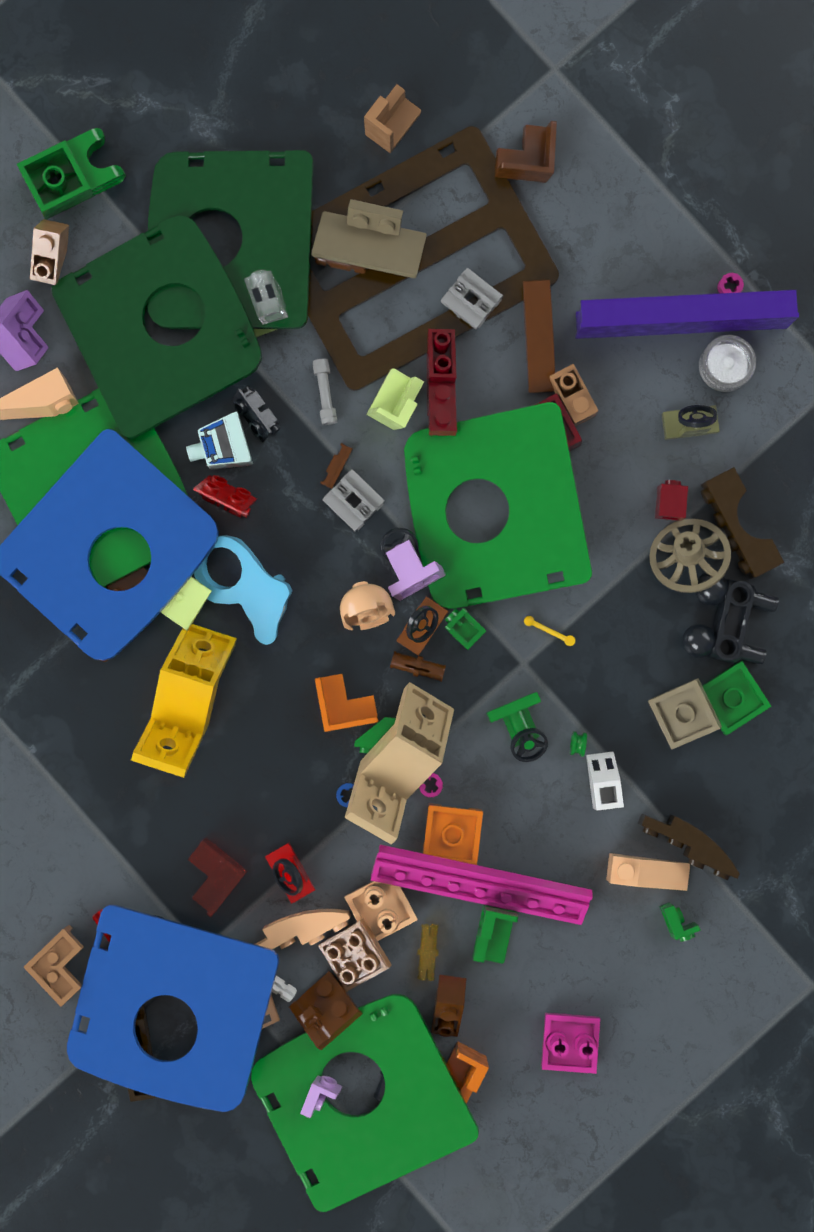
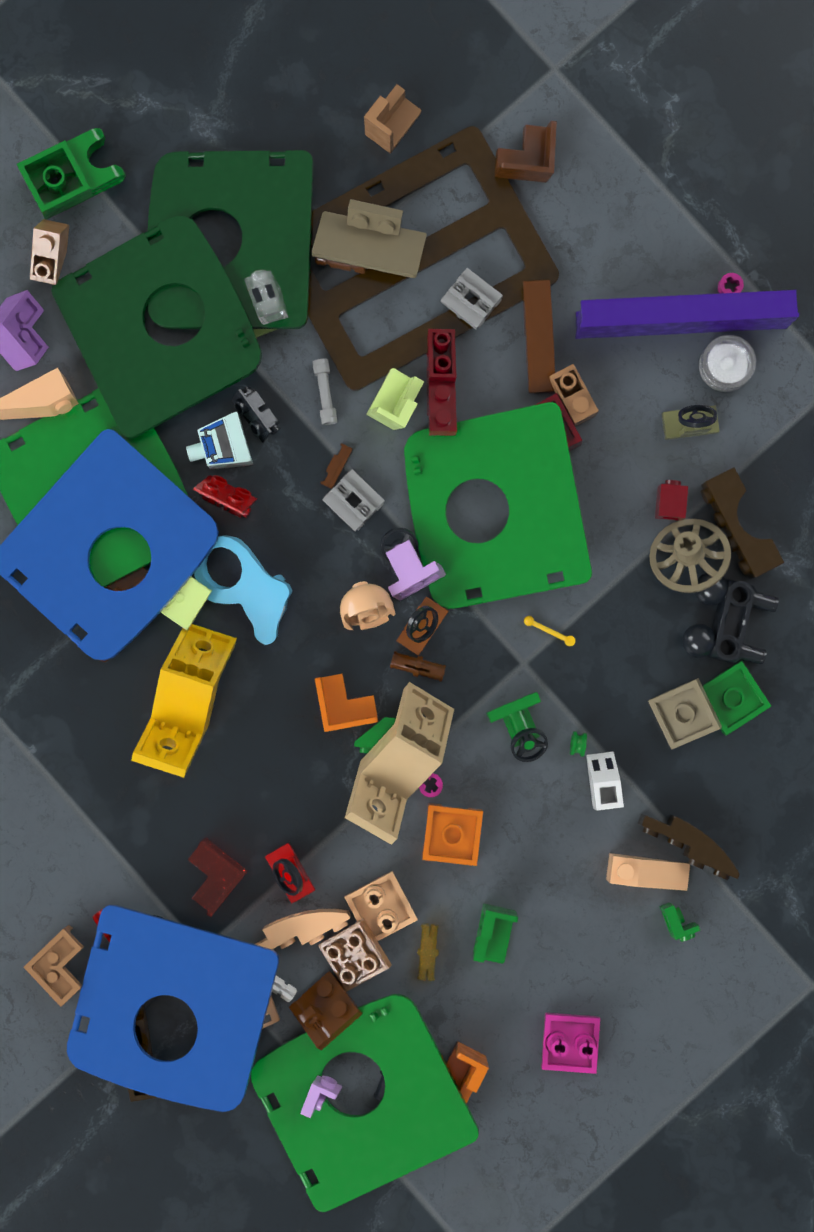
blue bush [336,783,354,807] -> none
dark pink plate [371,845,593,925] -> none
reddish brown slope [431,975,467,1037] -> none
green bracket [445,608,486,650] -> none

